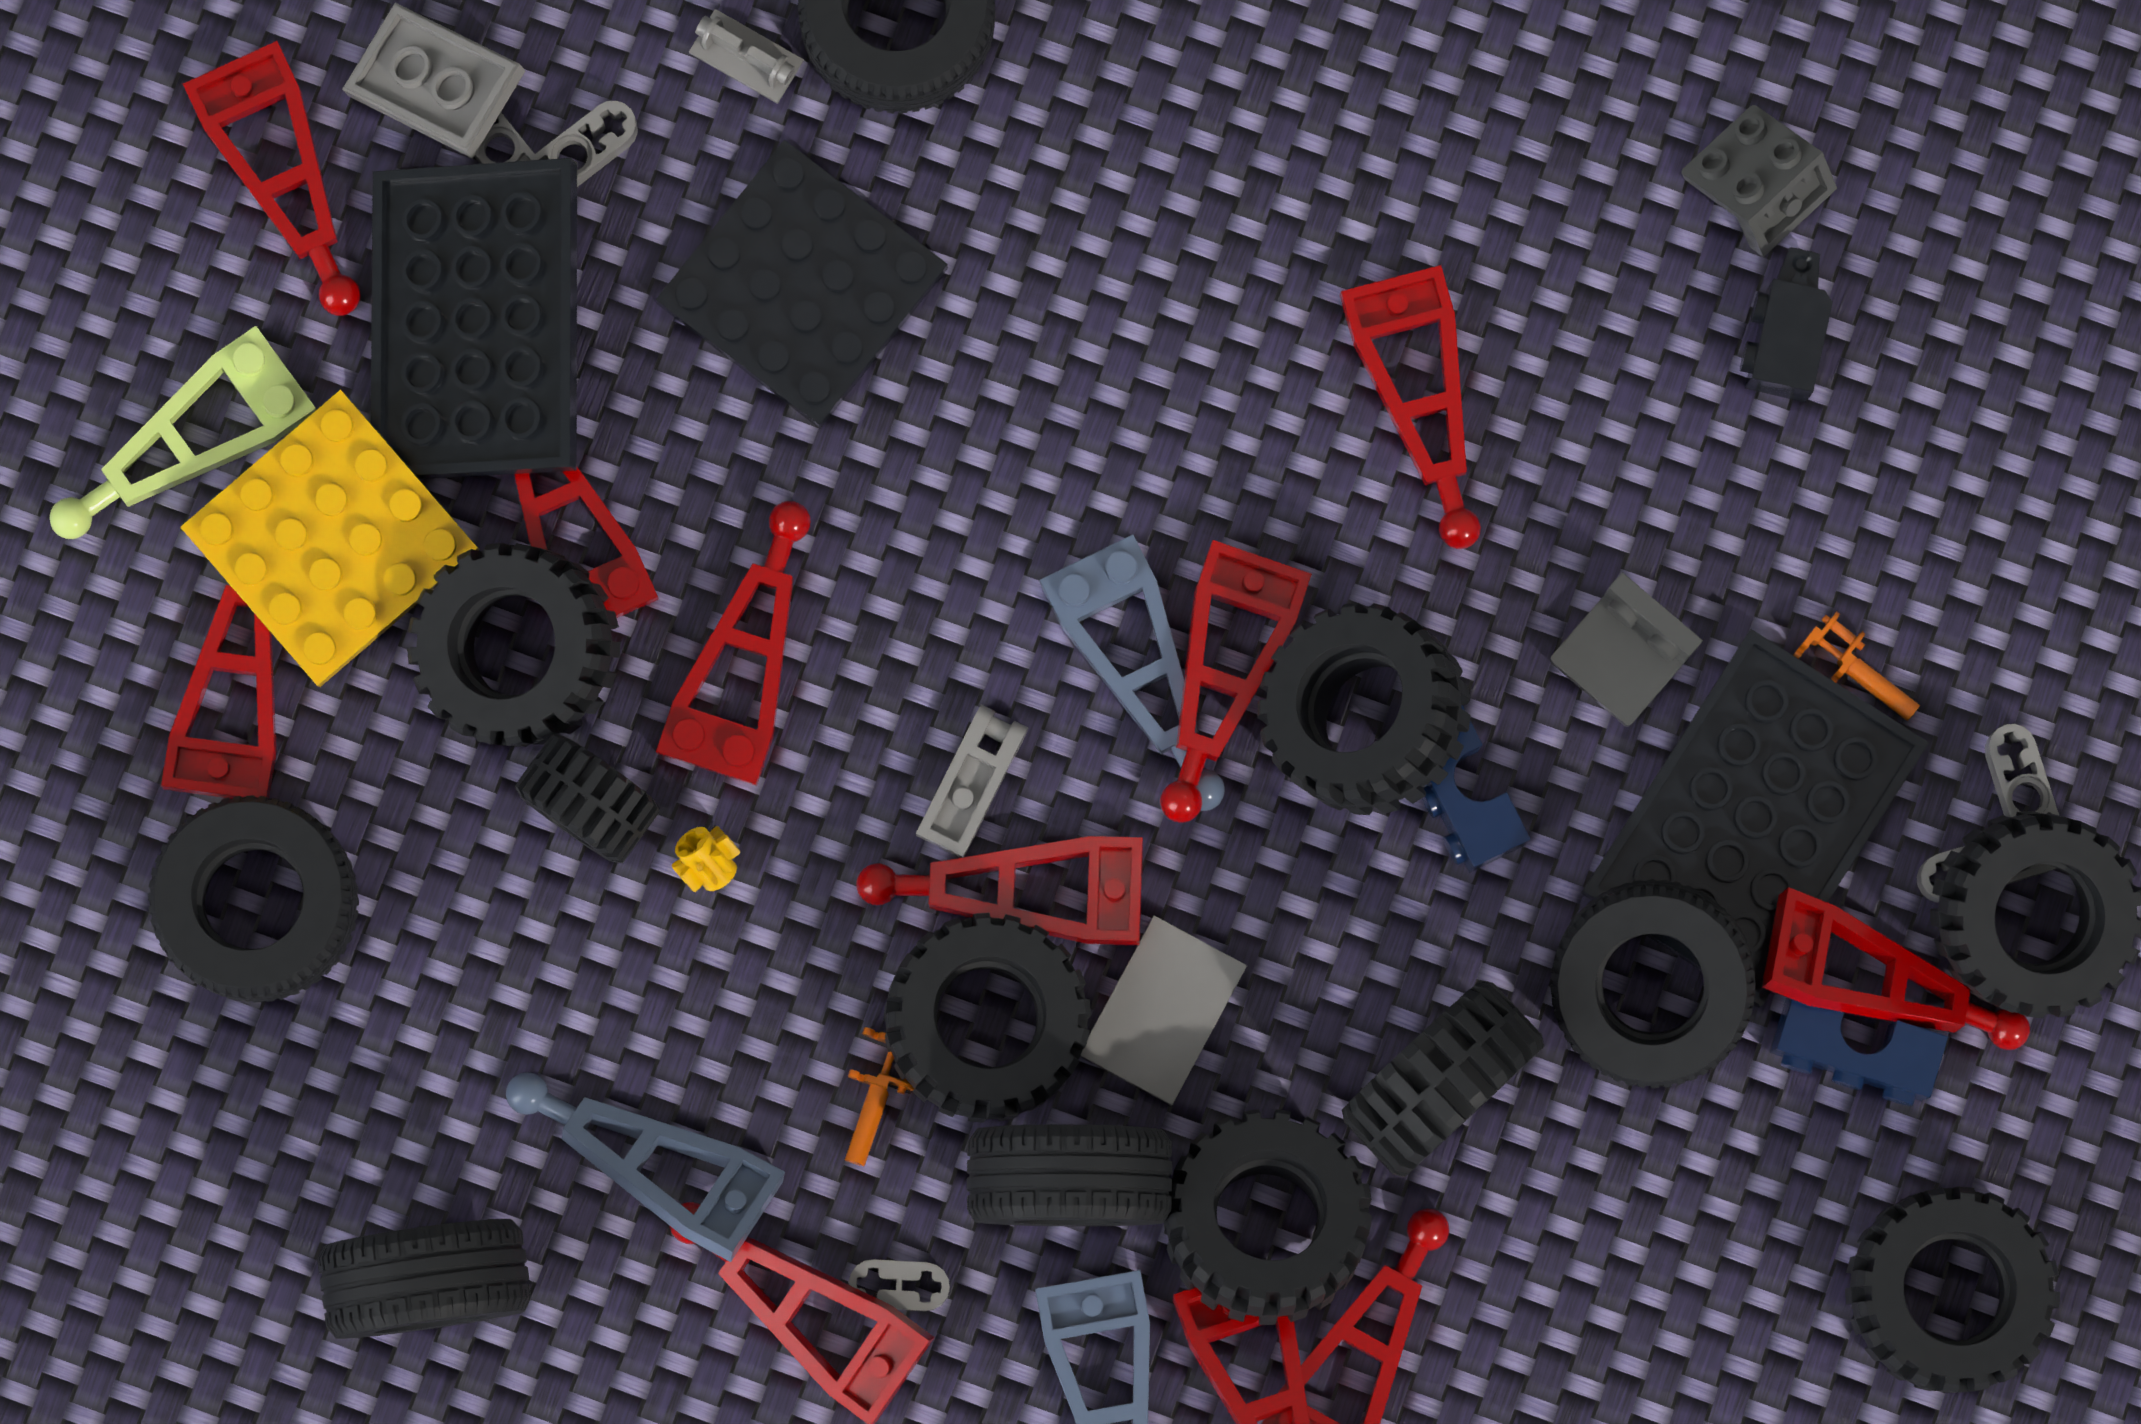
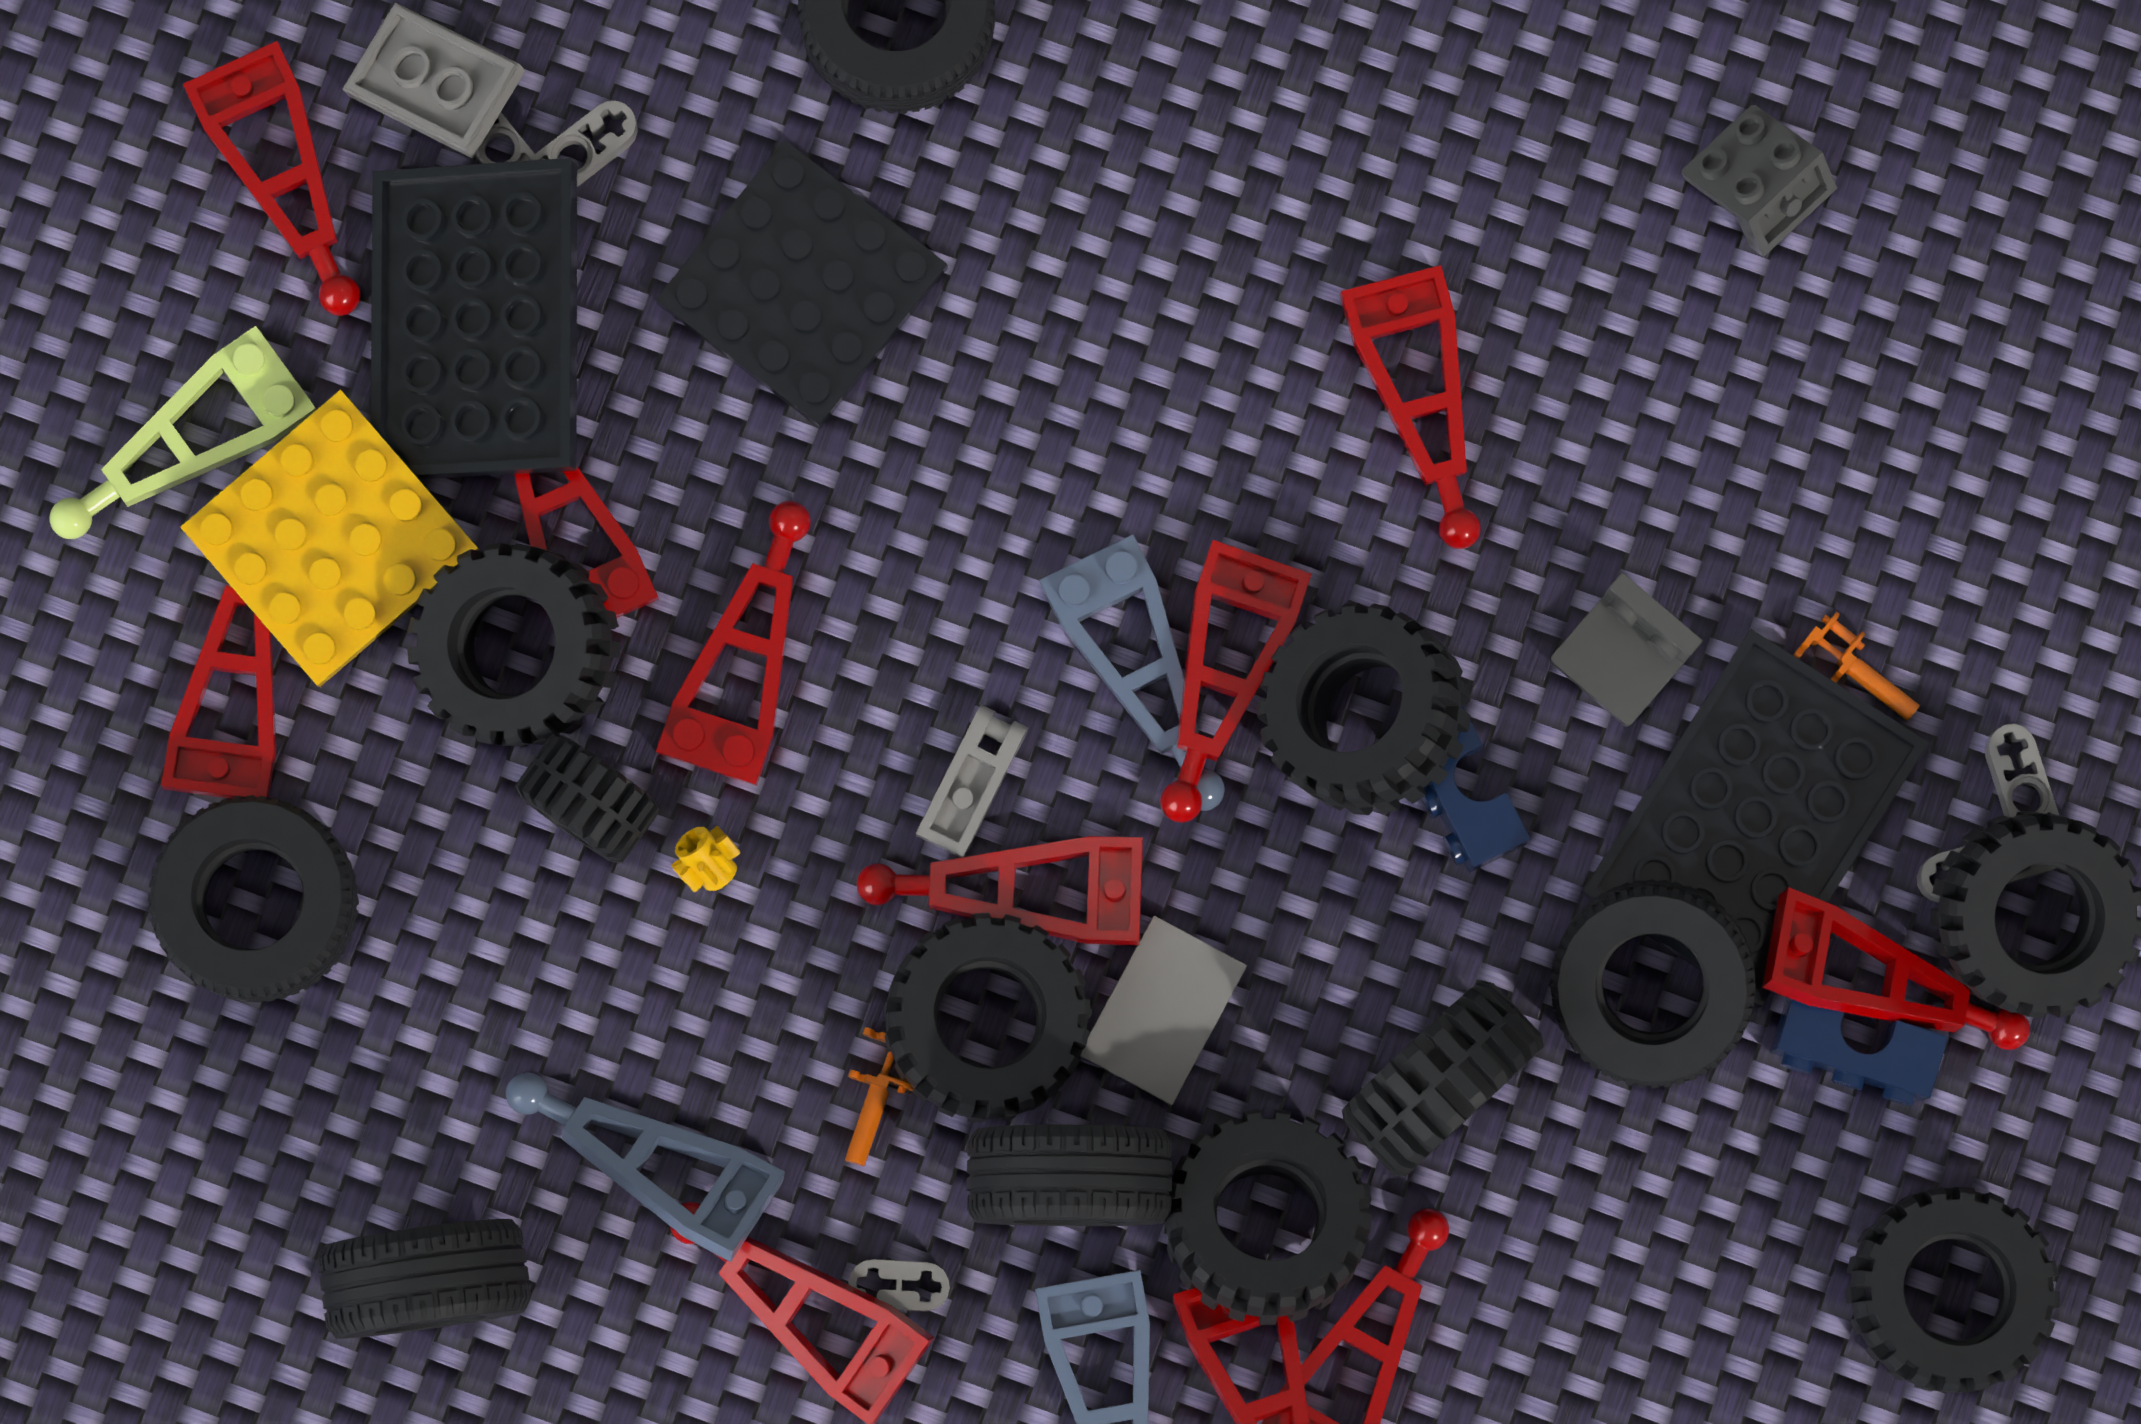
light grey hinge [689,9,804,104] -> none
black hinge [1740,247,1833,402] -> none

